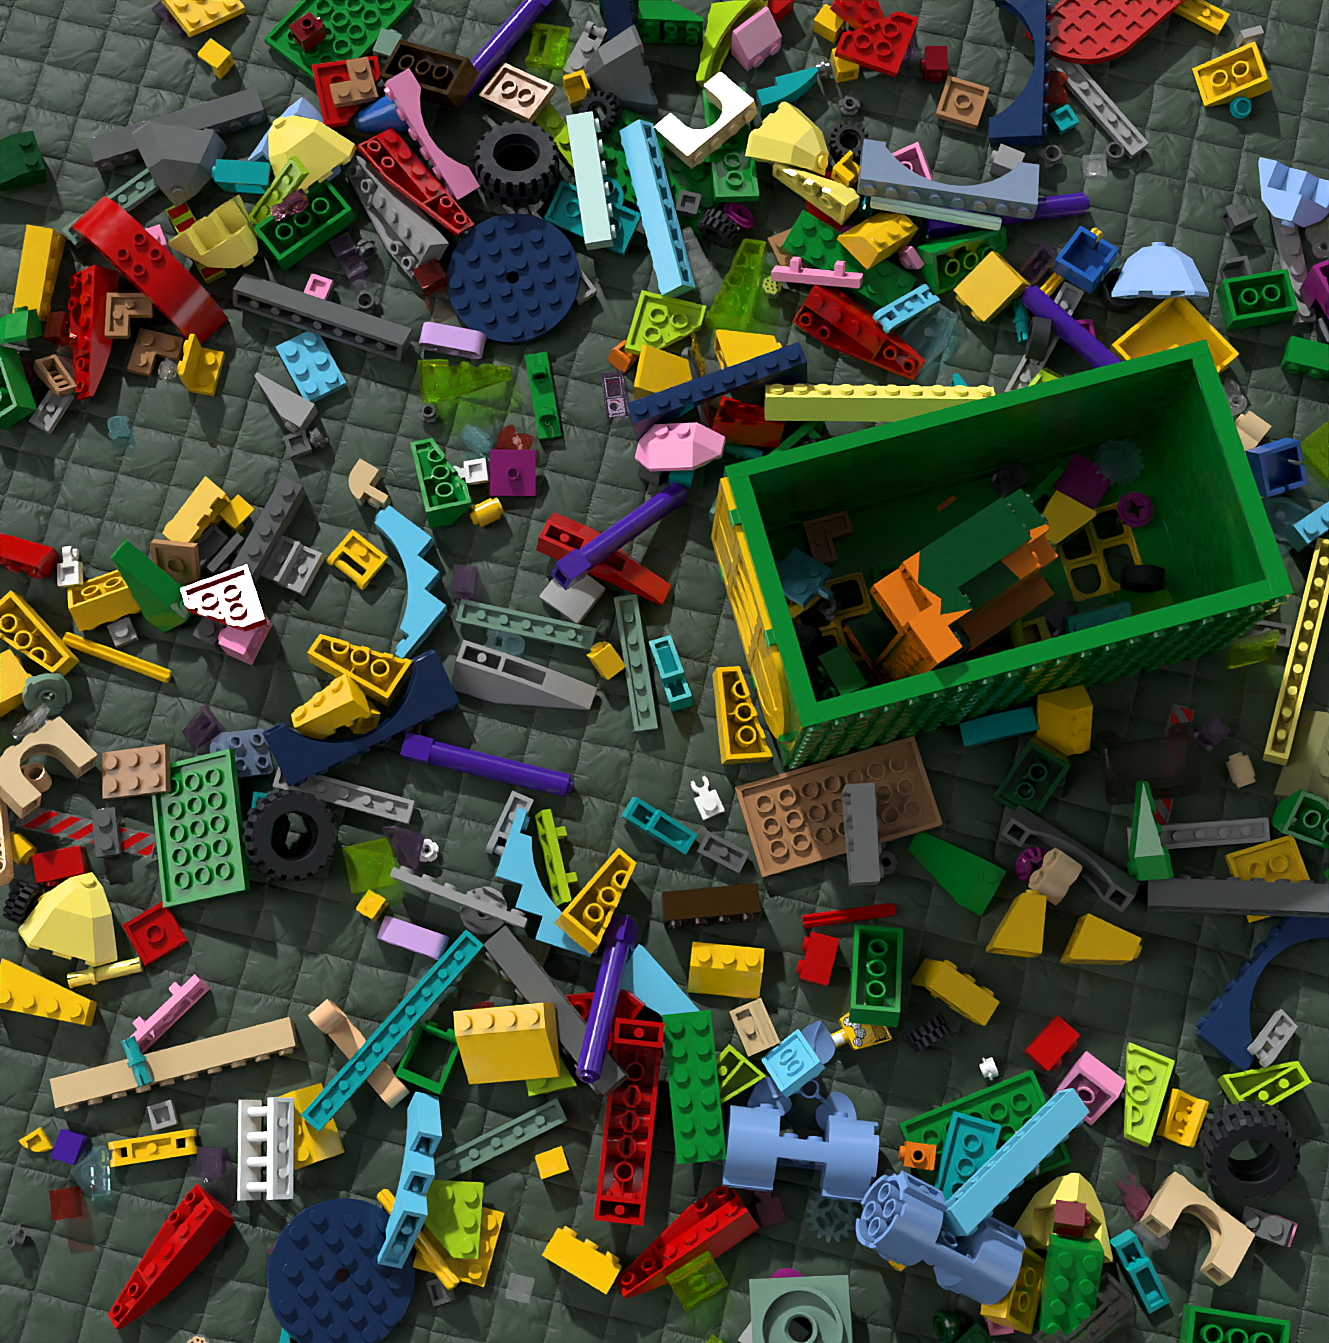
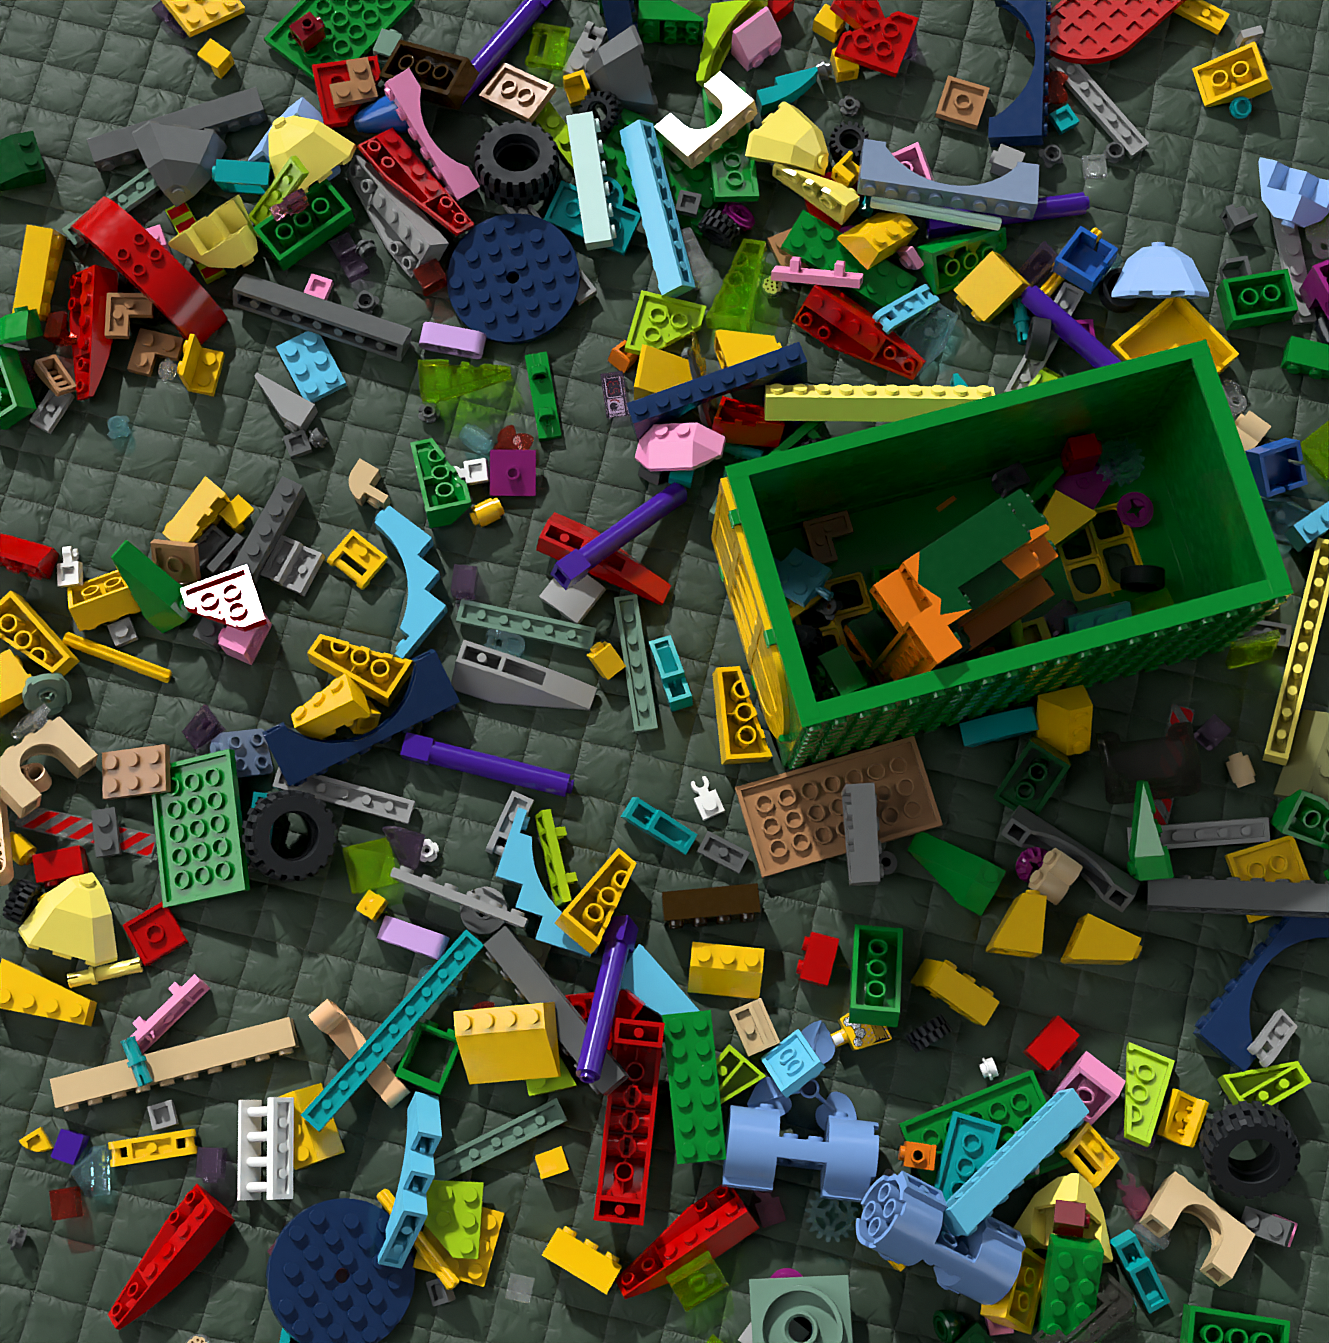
red axle [802,903,896,928] -> none
dark red brick [919,46,948,82] -> none
none -> yellow plate [1058,1122,1120,1189]
none -> red brick [1060,433,1103,476]

